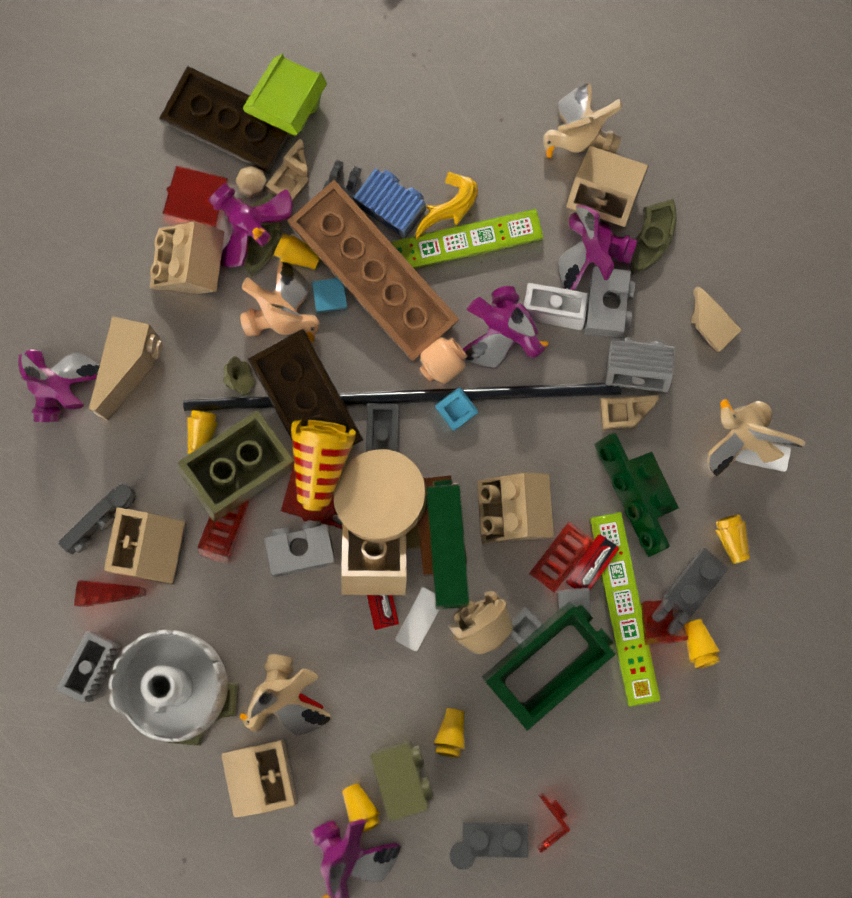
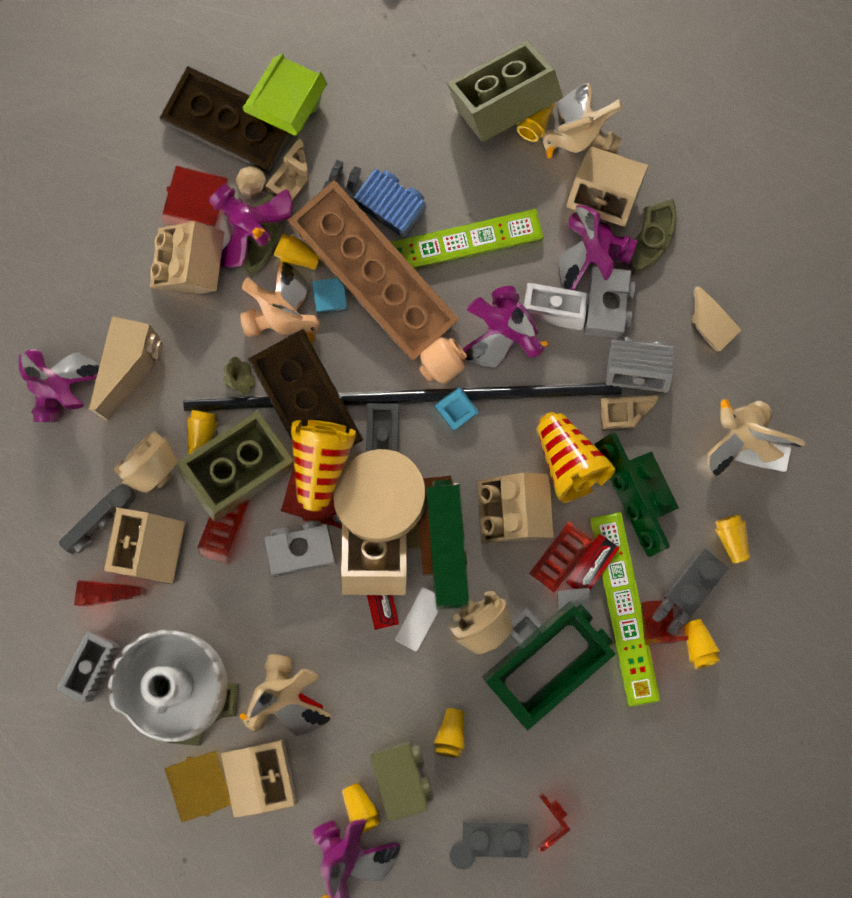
yellow piece [415,171,478,240] -> none
none -> tan cone [113,430,178,493]
none -> clear yellow piece [164,751,231,823]
none -> olive brick [447,40,563,142]
none -> yellow cone [517,103,555,142]
none -> yellow cone [536,412,615,503]

